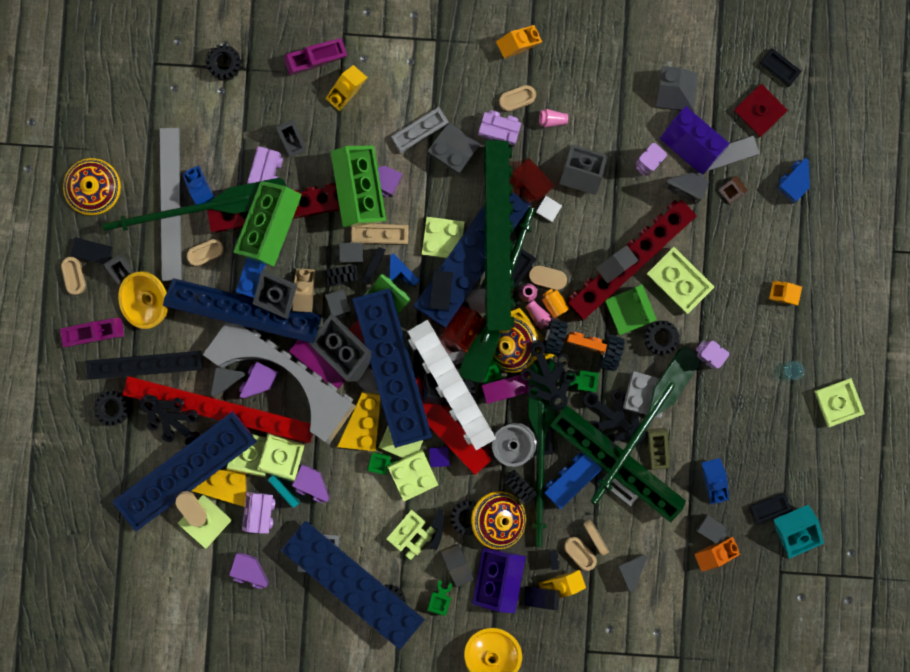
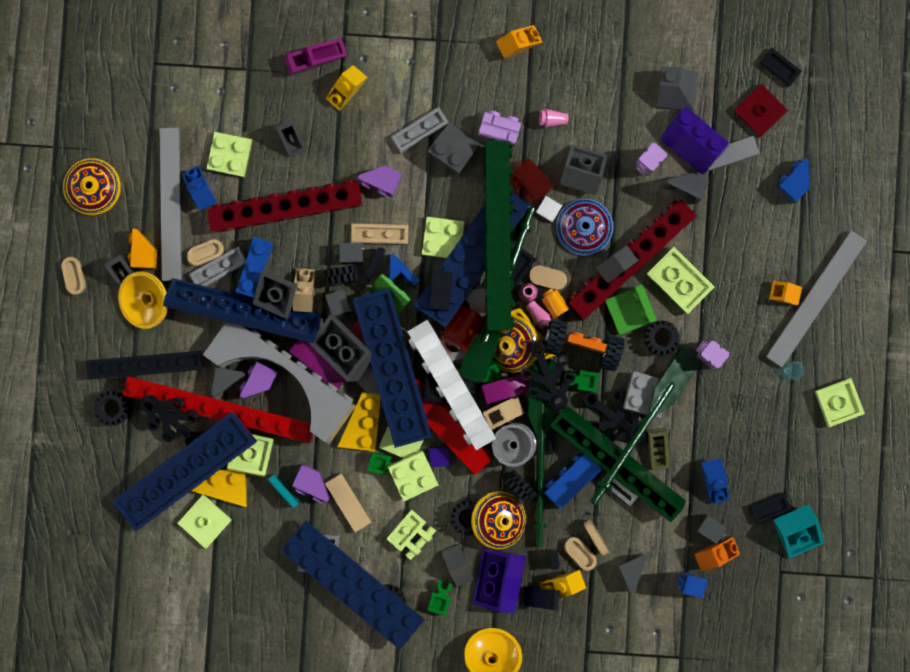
magenta slope [60,318,124,348] -> none
black tile [70,237,114,264] -> none
dark green piece [102,178,286,231] -> none
tan tile [176,491,207,527] -> none
black tyre [206,44,242,81] -> none
medium lavender slope [229,552,269,589] -> none
bright green slope [233,181,301,267] -> none
lavender brick [242,492,275,534] -> none
lavender brick [247,146,283,184] -> none
yellowish green plate [257,433,305,482] -> none
bright green slope [330,145,387,227] -> none
black slope [430,508,444,550] -> none
tan tile [499,85,536,112] -> none
reddish brown slope [718,176,748,204] -> none
none -> light orange slope [128,228,158,269]
none -> light grey tile [189,246,246,286]
none -> yellowish green plate [207,132,253,178]
none -> tan tile [325,473,371,532]
none -> tan slope [482,396,525,430]
none -> dish [556,199,613,256]
none -> blue slope [676,571,708,598]
none -> light grey tile [766,230,867,368]

